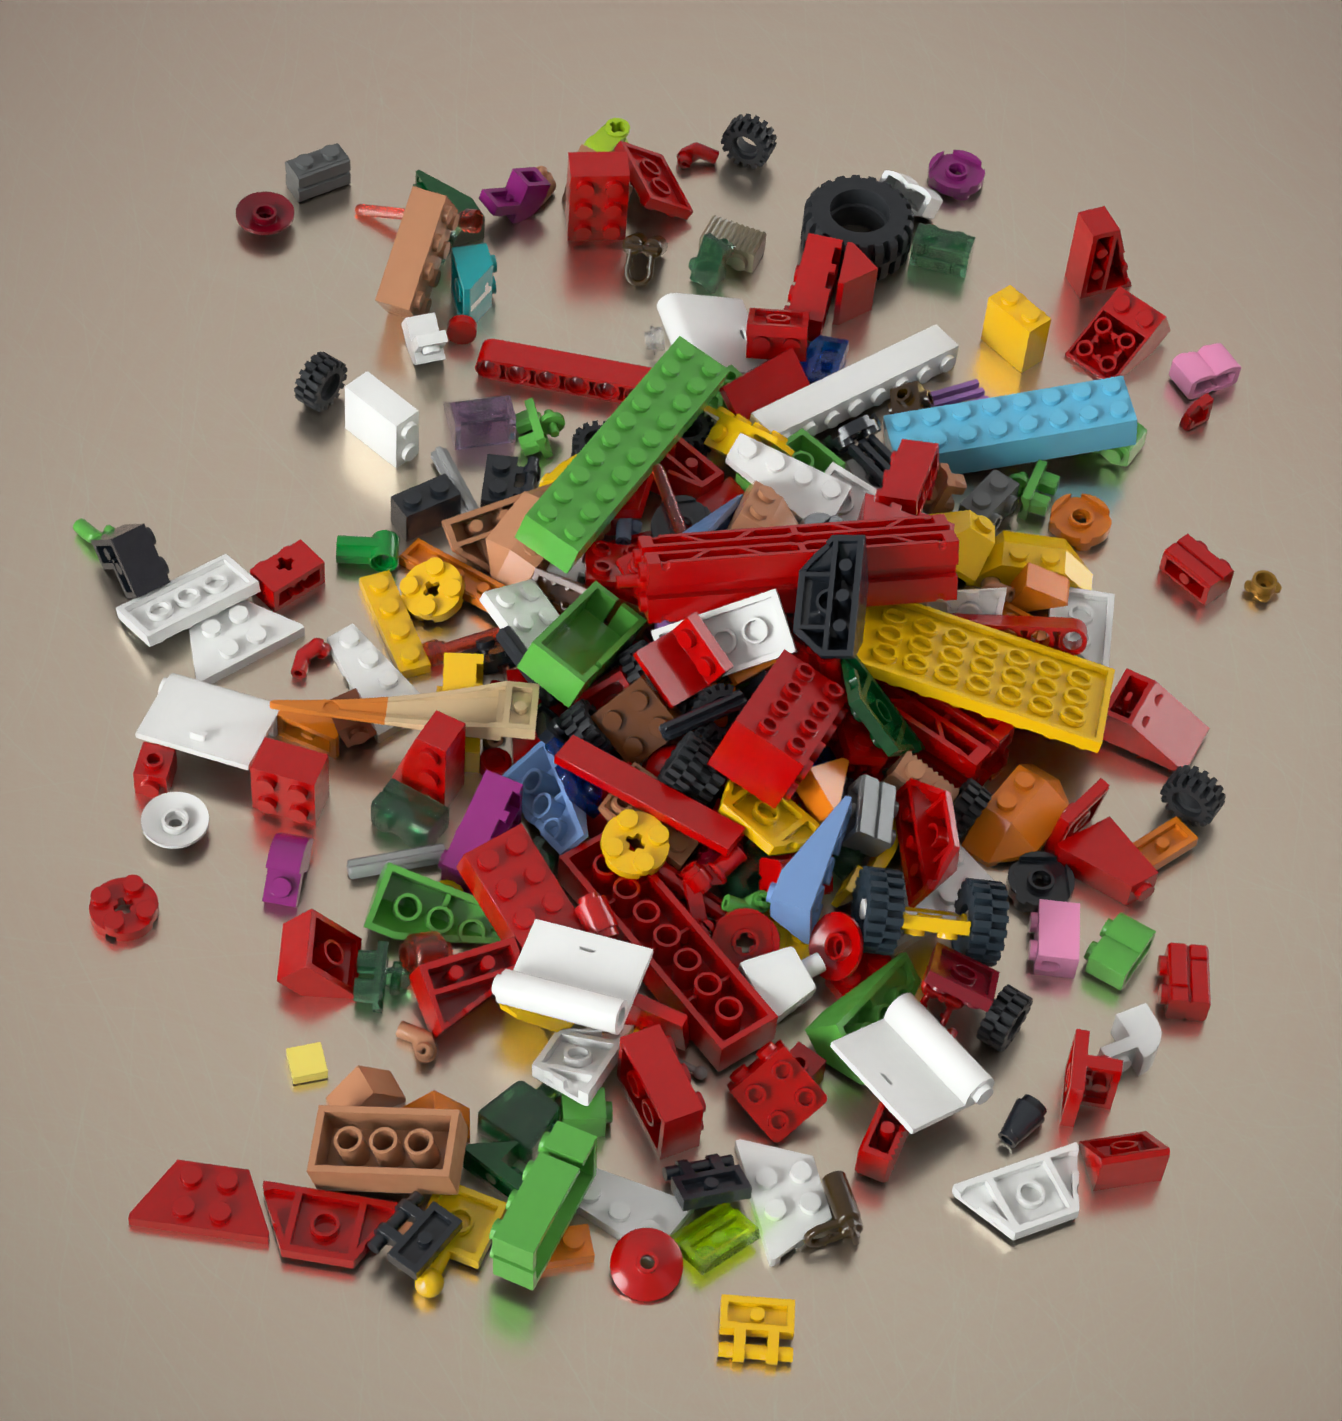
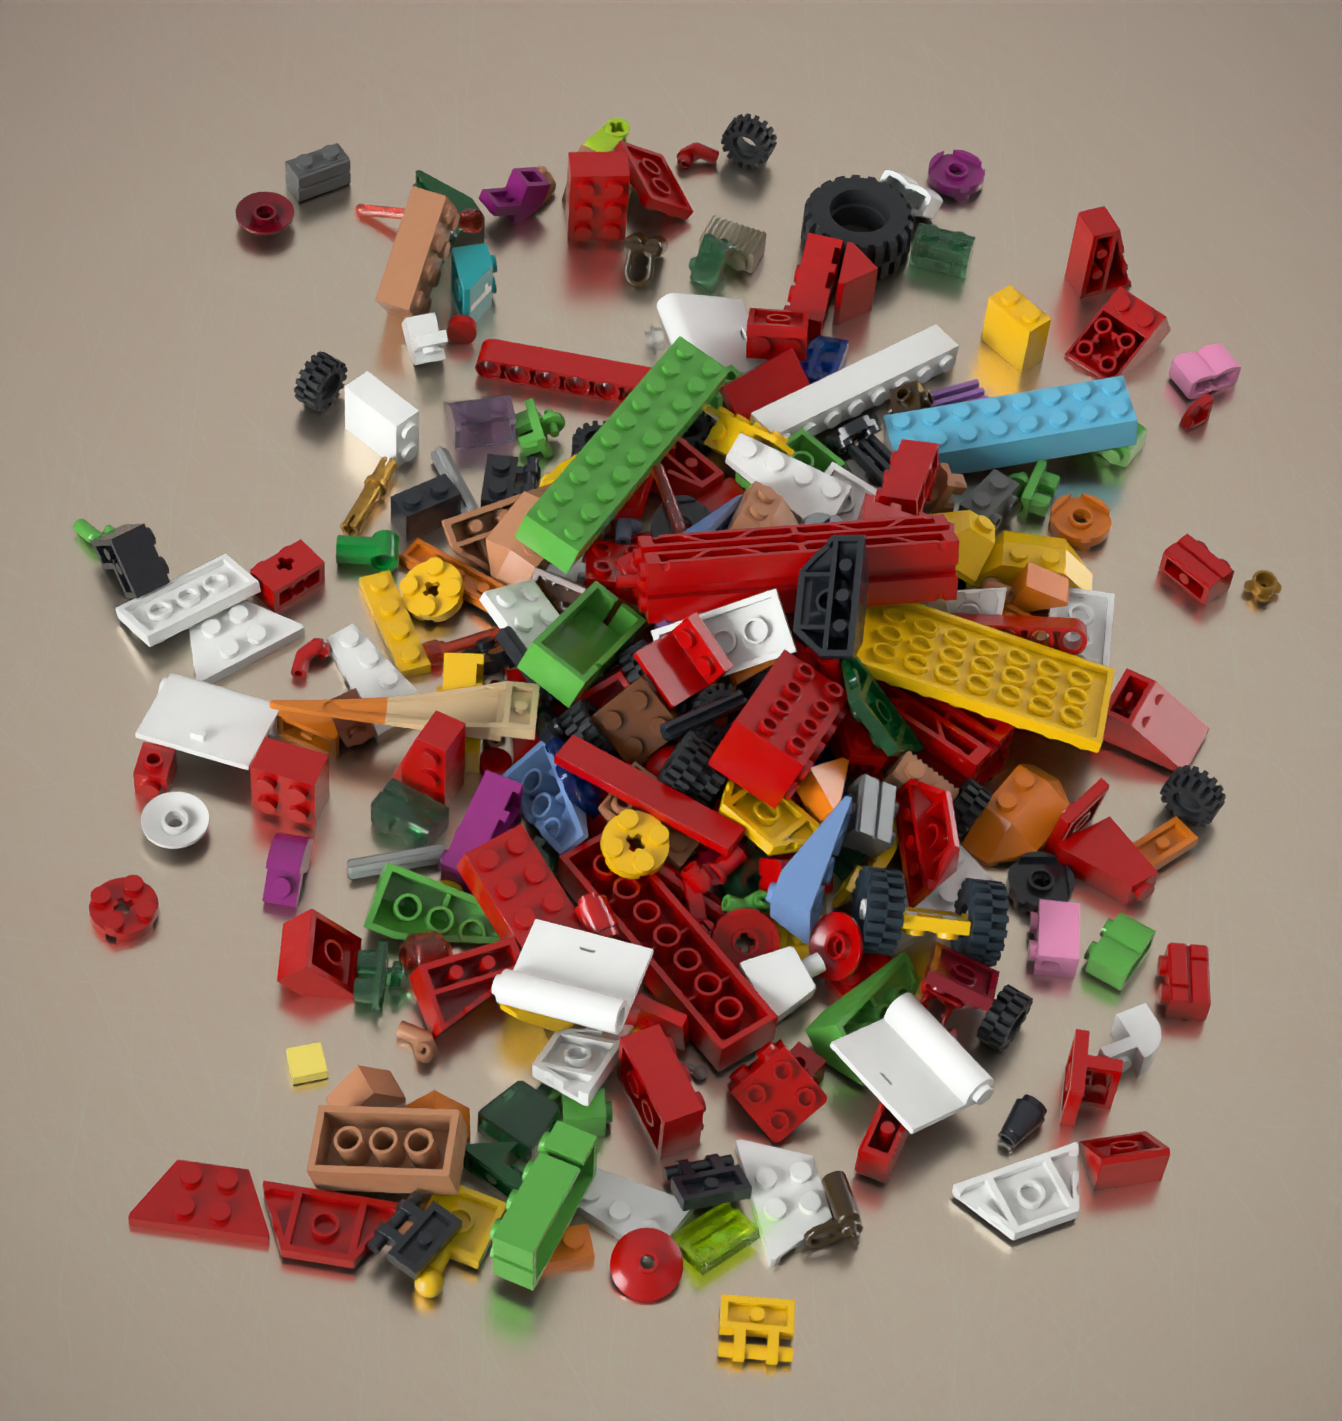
none -> pearl gold pin [340,456,398,536]

